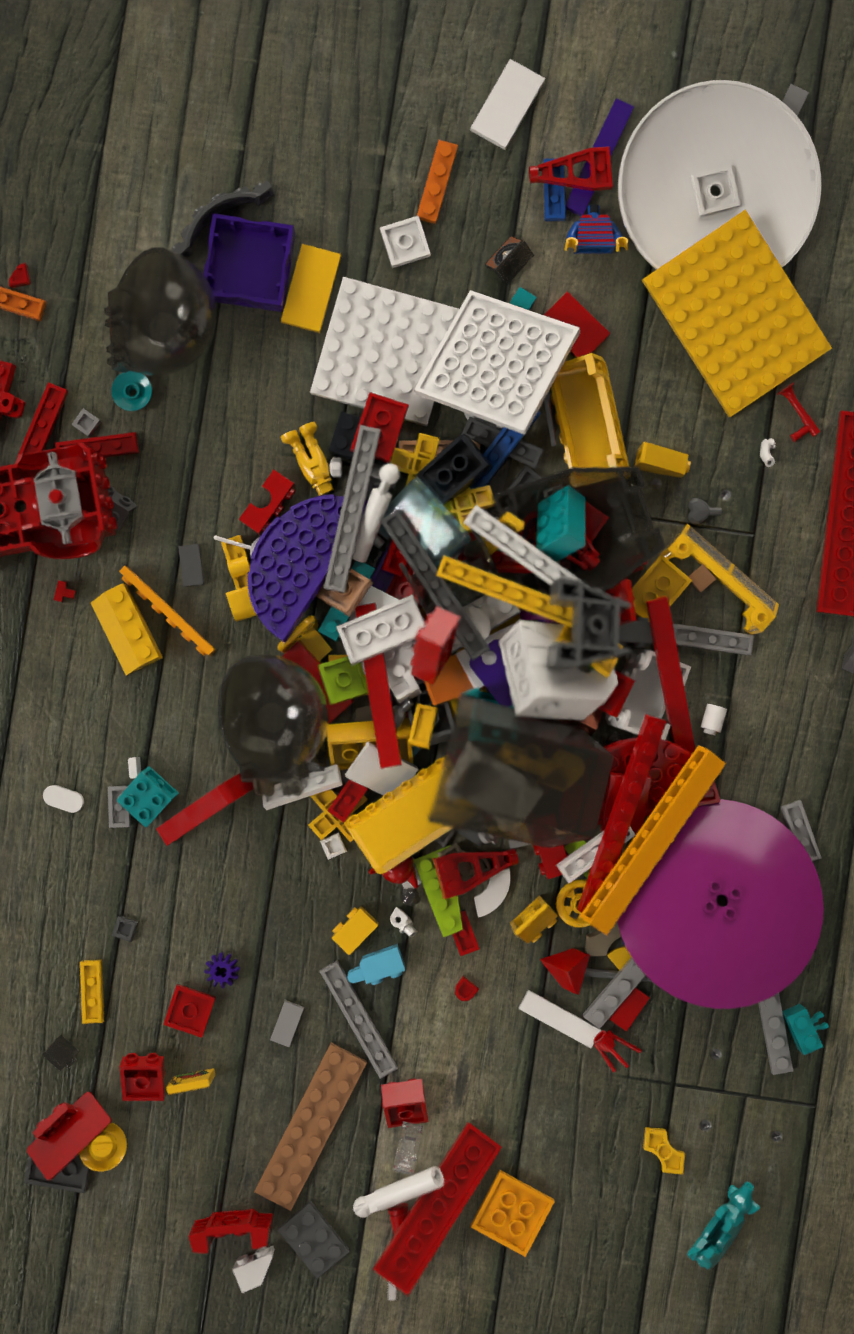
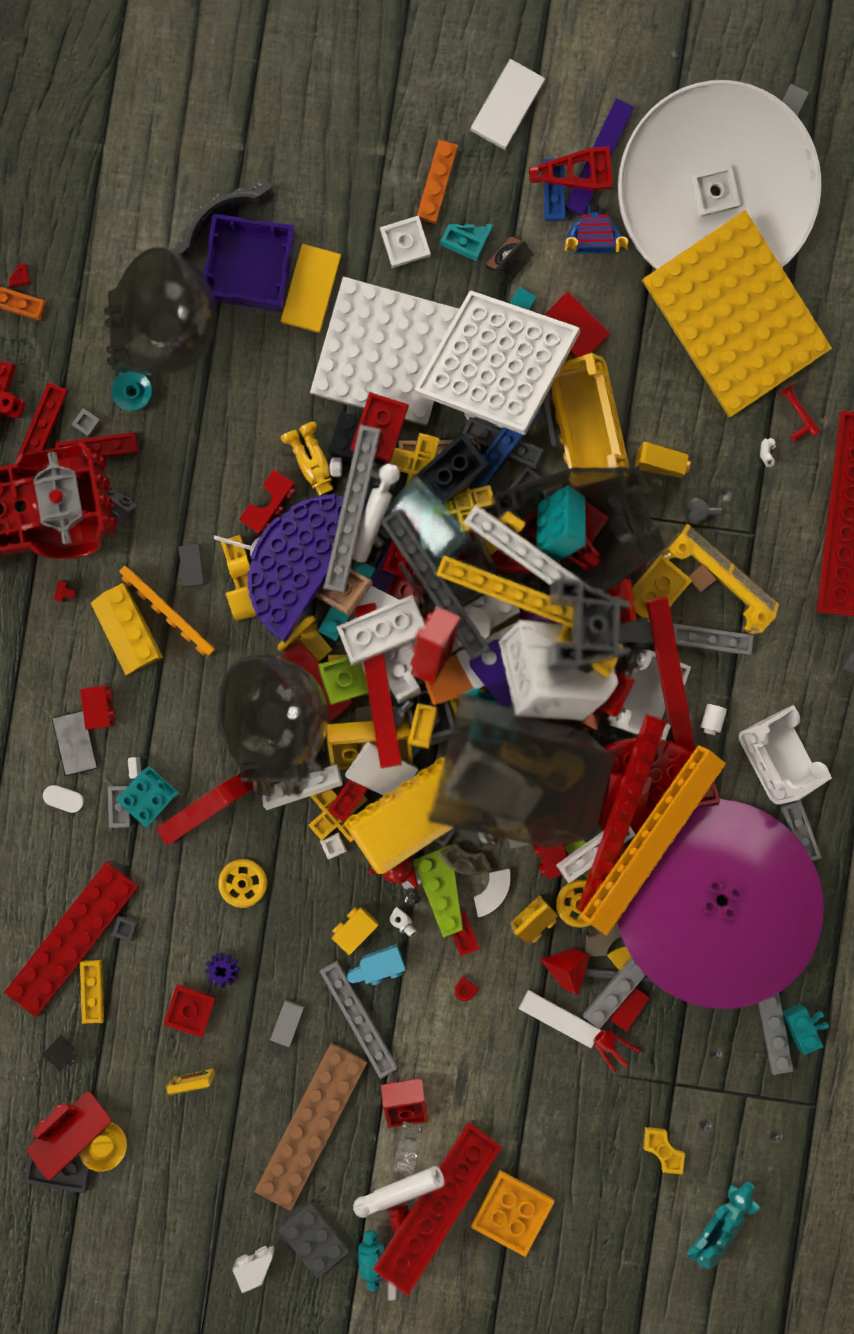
red plate [119,1053,165,1101] -> none
red plate [188,1209,273,1253] -> none
red plate [433,848,519,899] -> none
none -> red plate [4,861,139,1018]
none -> flat silver piece [52,710,99,776]
none -> red brick [80,686,116,730]
none -> yellow plate [218,859,267,908]
none -> teal piece [357,1230,385,1292]
none -> teal wing [440,224,493,261]
none -> white windscreen [739,705,832,804]

